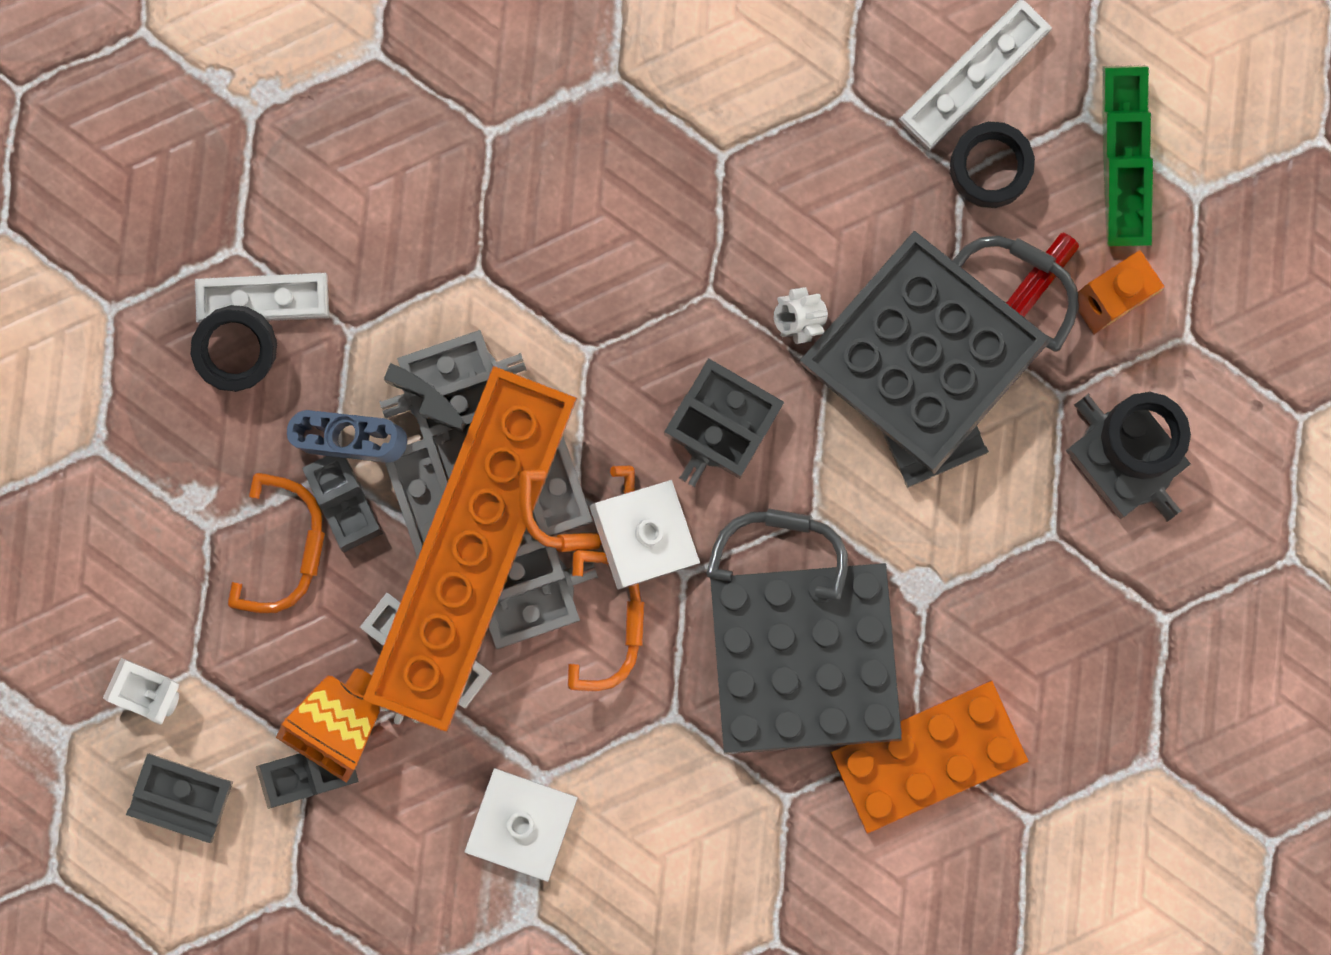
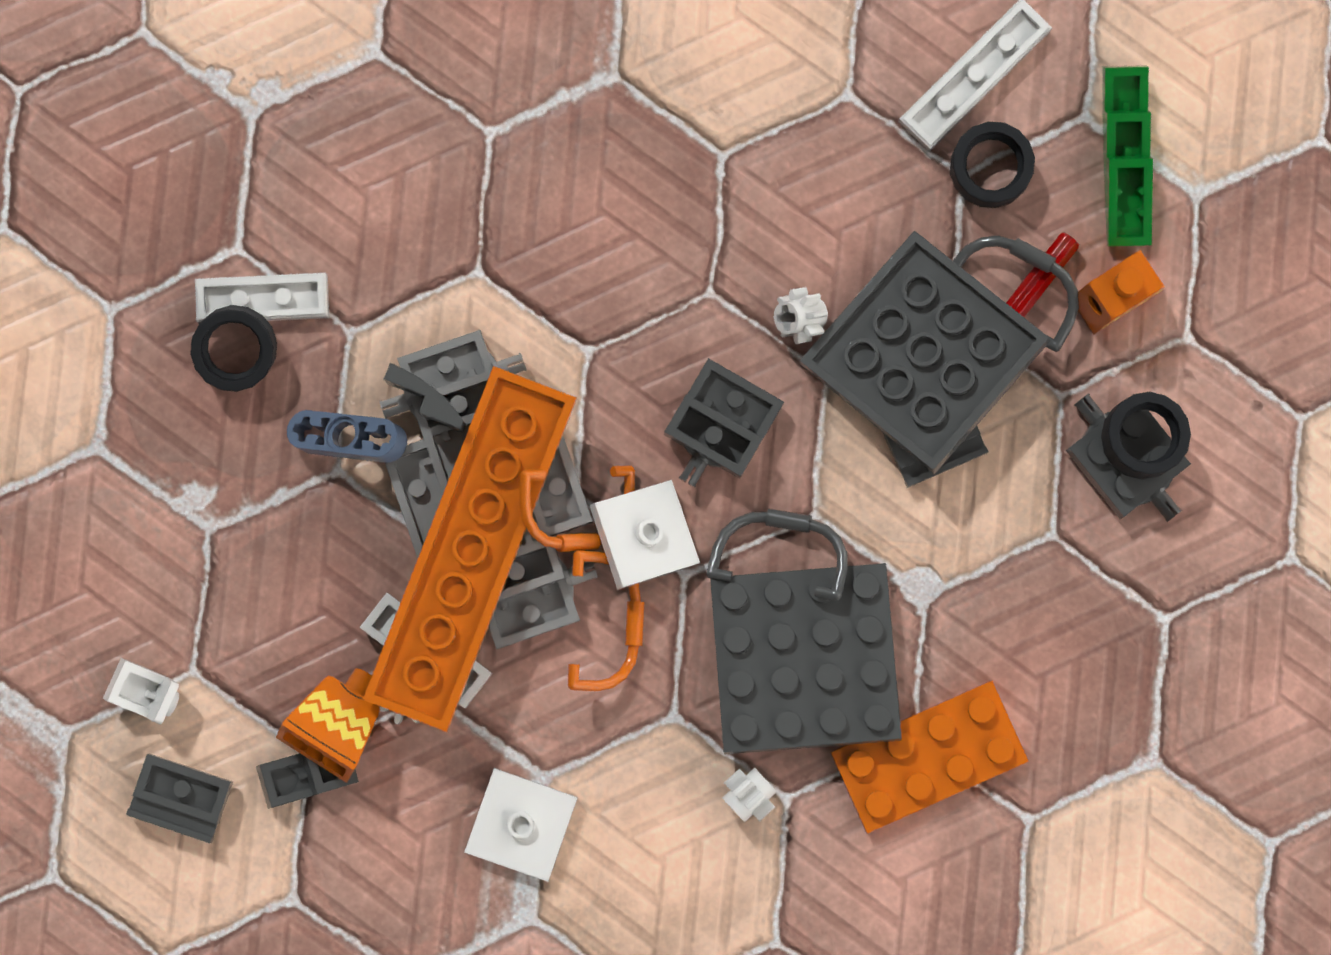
orange piece [228,473,325,613] -> none
dark grey slope [302,456,383,553] -> none
none -> white gear [722,768,777,822]

